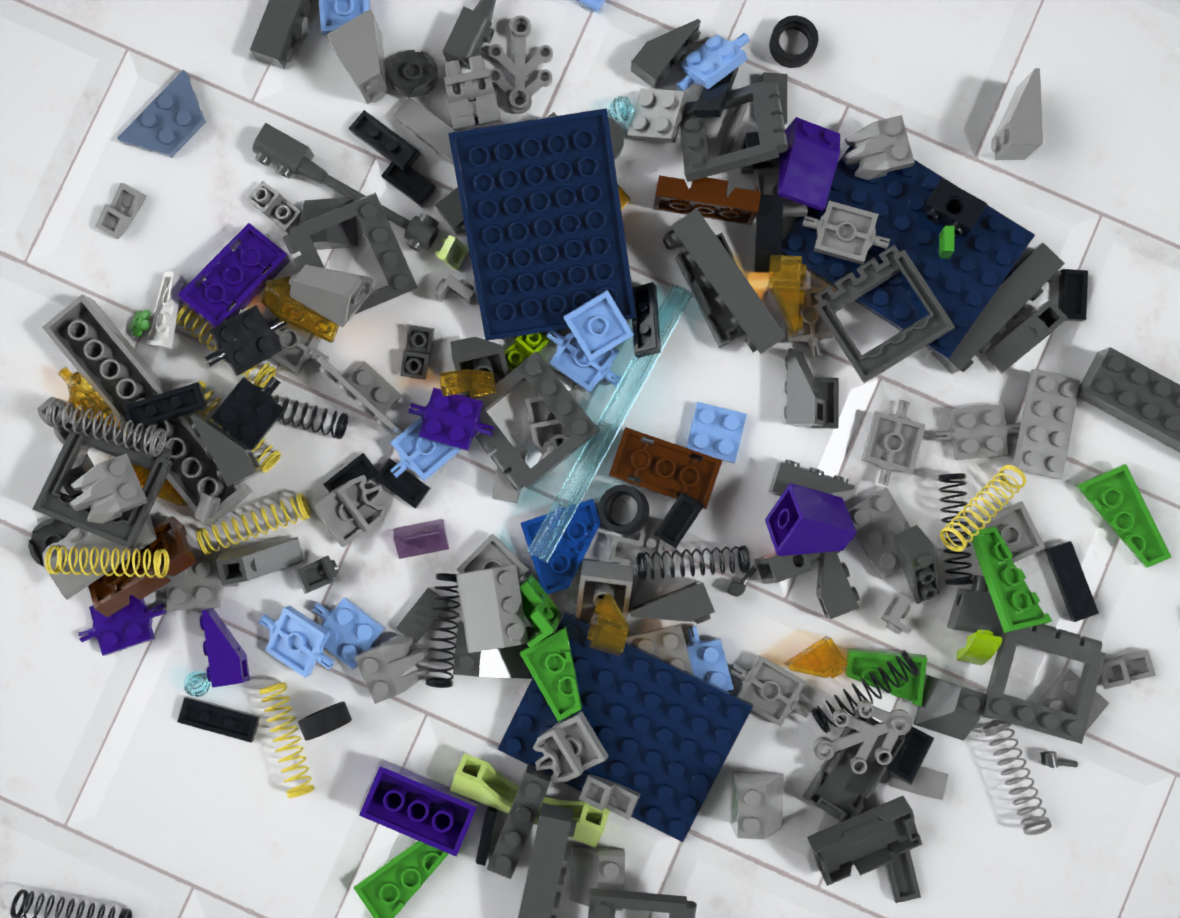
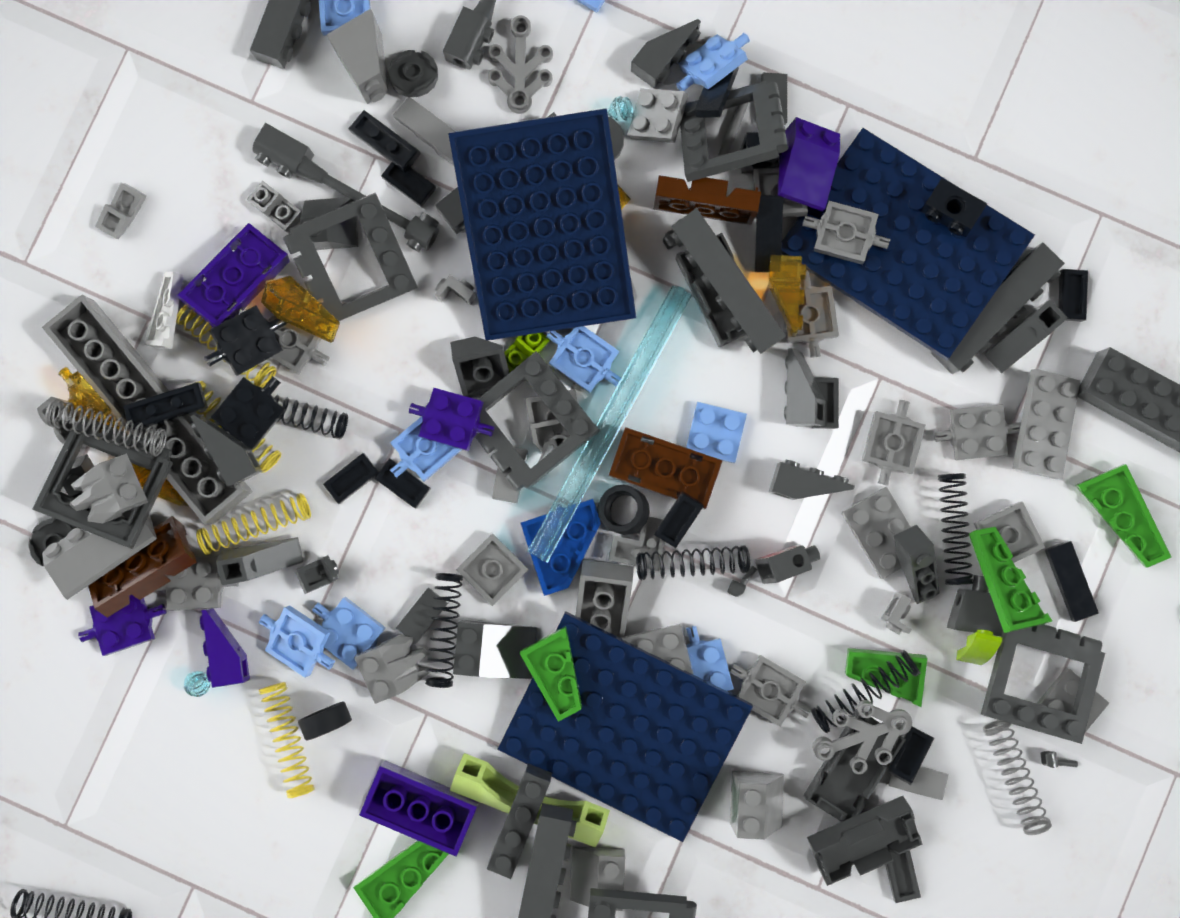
light yellow piece [45,545,169,578] -> none
sand blue wing [117,69,206,158] -> none
bright green plant [129,310,151,337] -> none
black tile [177,696,261,743] -> none
light grey slope [194,493,221,523] -> none
light grey slope [289,264,373,328] -> none
light grey plate [312,475,387,547] -> none
light grey bracket [317,357,403,435] -> none
clear purple slope [393,519,449,559] -> none
dark grey slope [400,324,435,380] -> none
yellowish green tile [435,235,469,271] -> none
clear yellow slope [439,370,496,398] -> none
light grey hips [444,55,502,130] -> none
light grey slope [456,565,528,653] -> none
black tile [475,806,498,866] -> none
bright green panel [519,574,563,648] -> none
light grey plate [533,711,608,783] -> none
light blue plate [563,290,634,361] -> none
light grey slope [579,774,640,820] -> none
clear yellow slope [587,593,630,656] -> none
dark grey slope [628,581,715,624] -> none
black tile [632,282,661,358] -> none
dark purple slope [765,483,857,556] -> none
black tyre [769,15,819,68] -> none
clear yellow slope [784,636,848,678] -> none
dark grey hinge [814,245,955,384] -> none
dark grey slope [816,551,860,619] -> none
light grey plate [841,115,914,180] -> none
dark grey slope [913,675,987,741] -> none
bright green tile [939,226,955,259] -> none
light yellow piece [940,465,1026,552] -> none
light grey slope [991,68,1043,160] -> none
light grey slope [1100,649,1156,689] -> none

